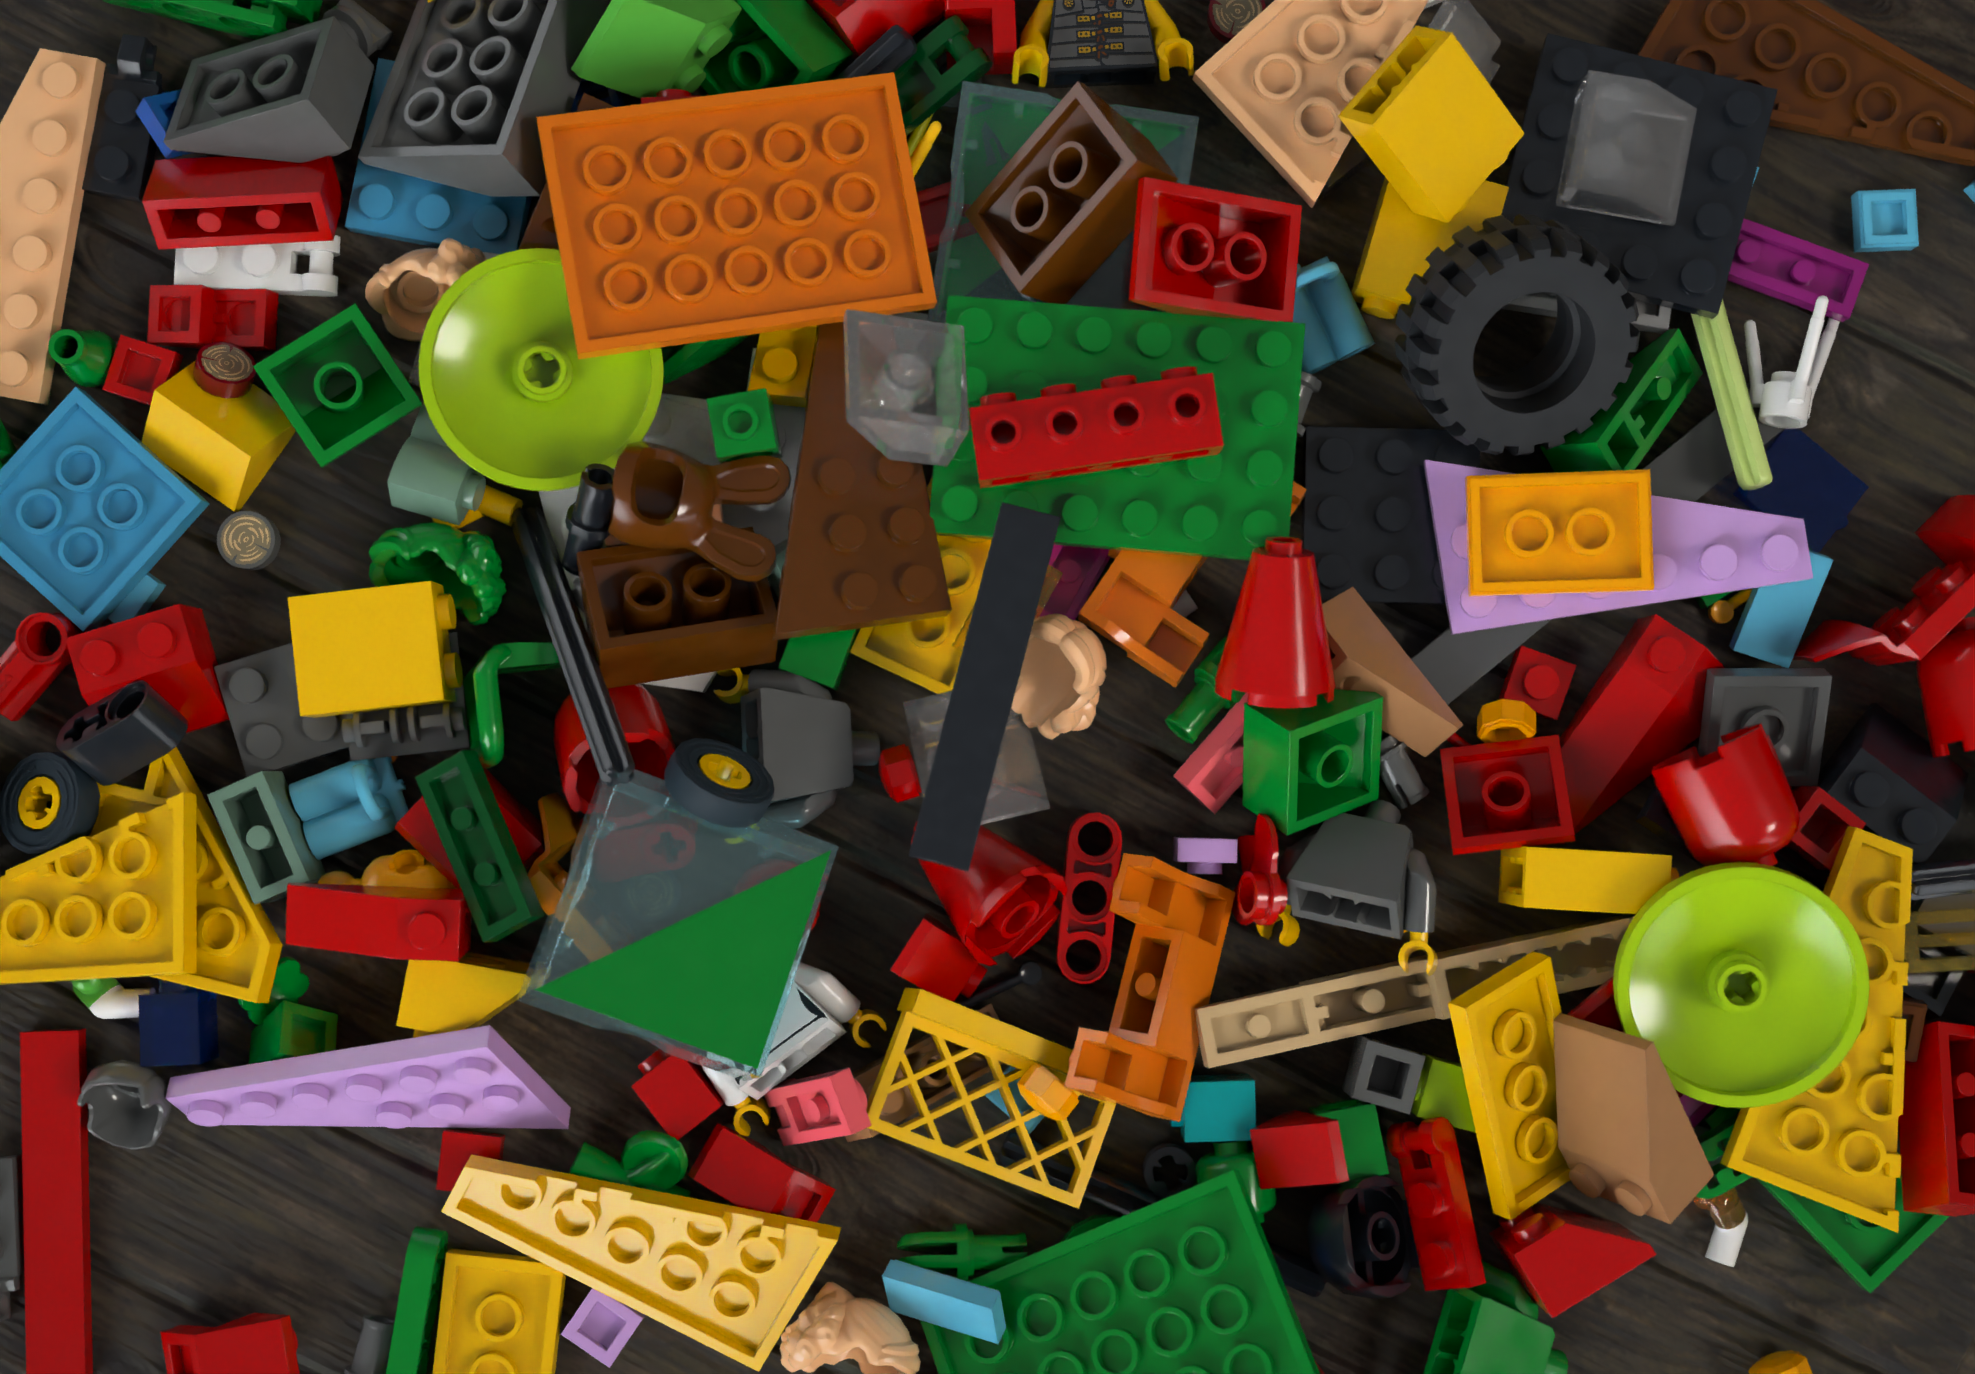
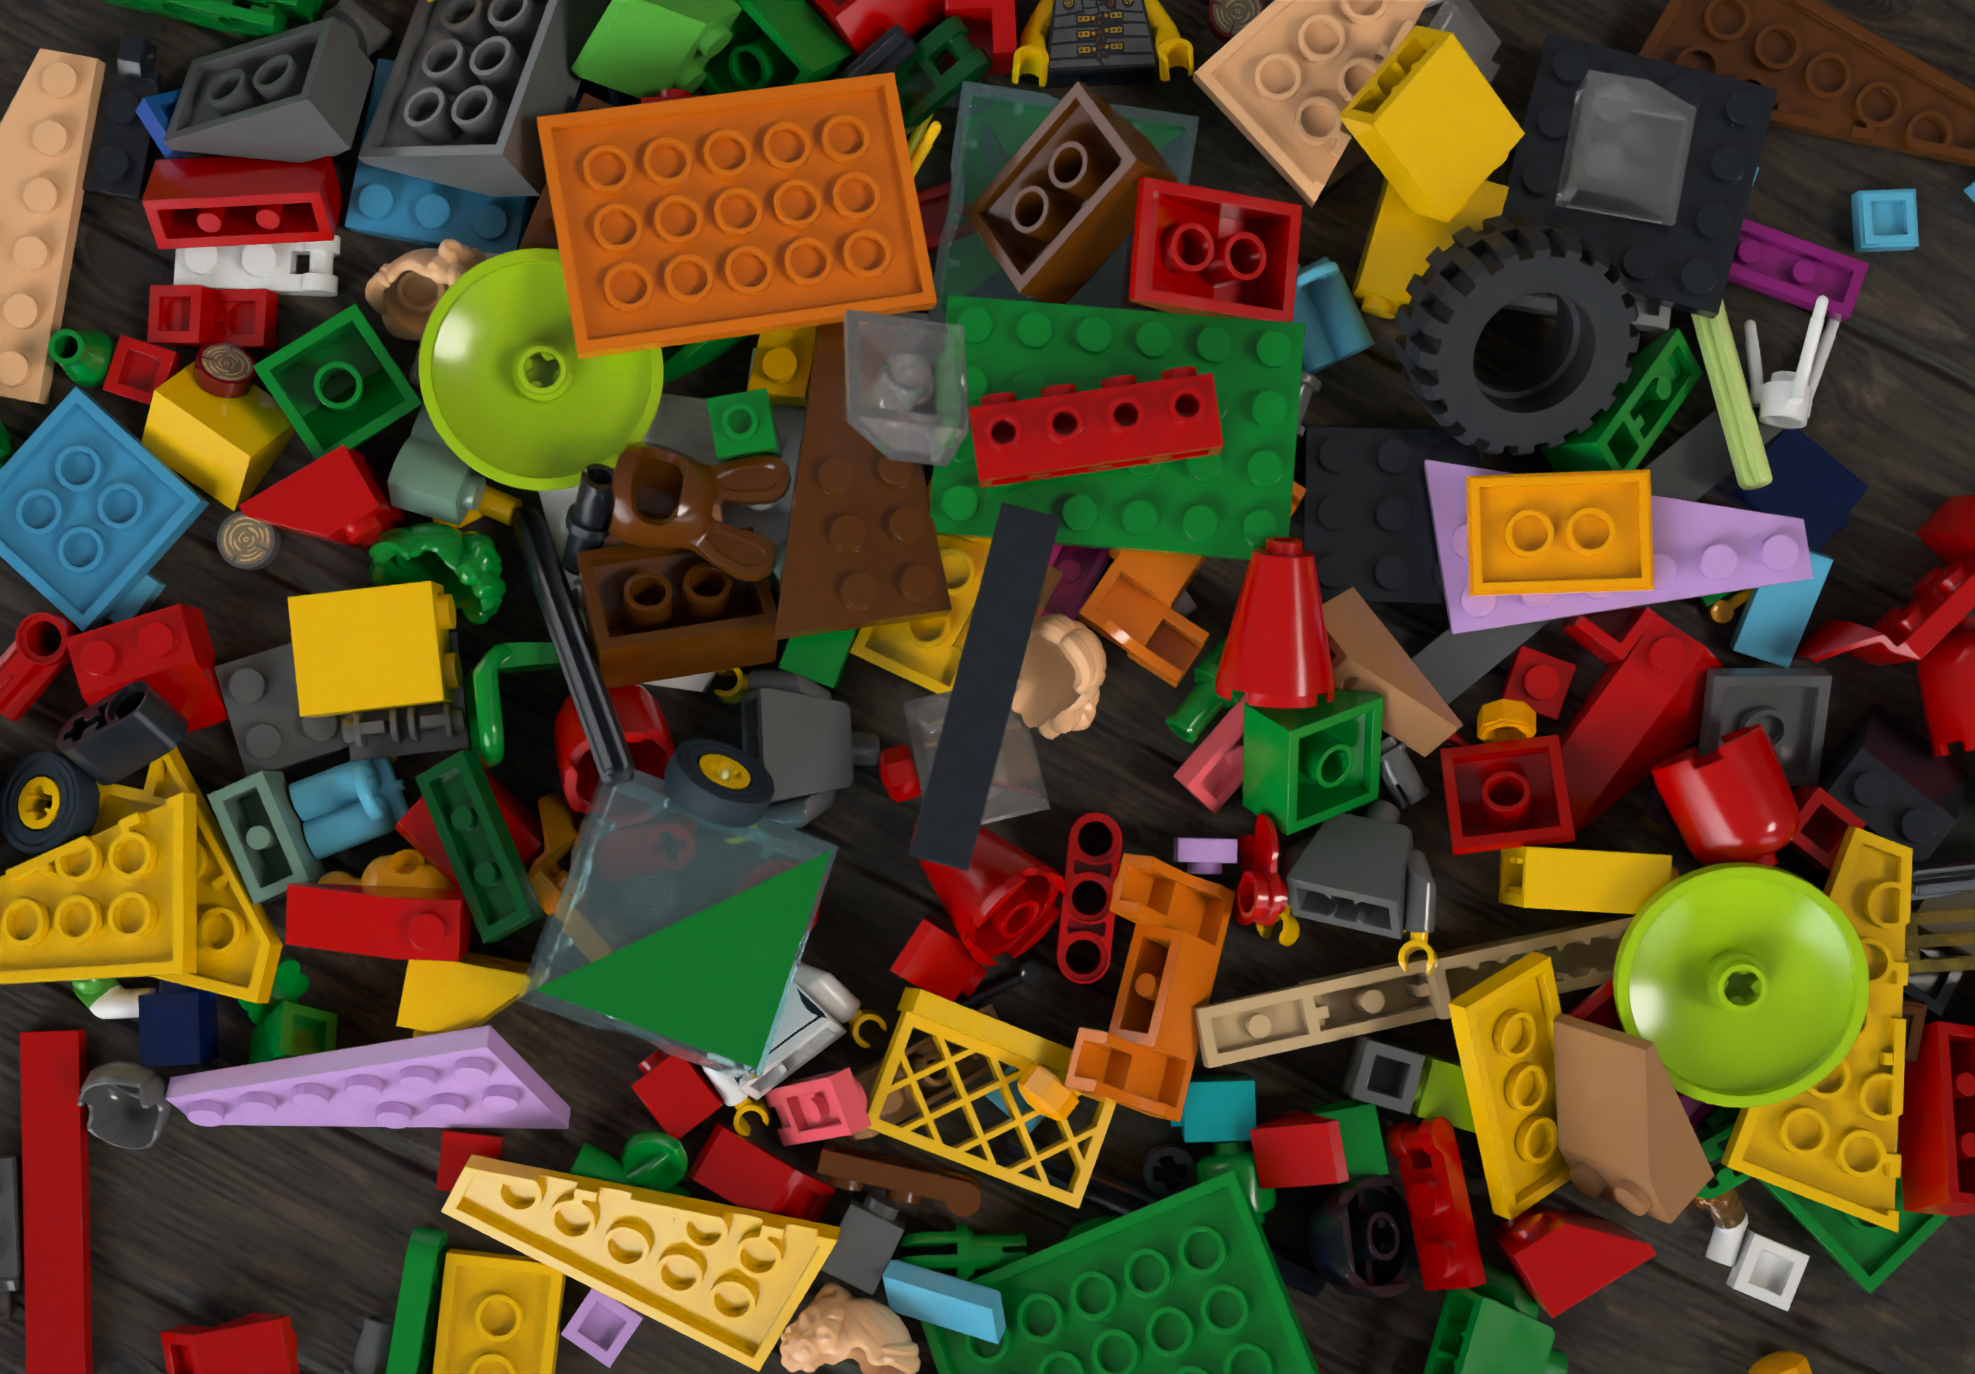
none -> red slope [239,444,408,551]
none -> reddish brown plate [817,1141,981,1217]
none -> dark grey brick [820,1193,906,1295]
none -> red panel [1559,606,1657,664]
none -> white plate [1726,1230,1810,1311]

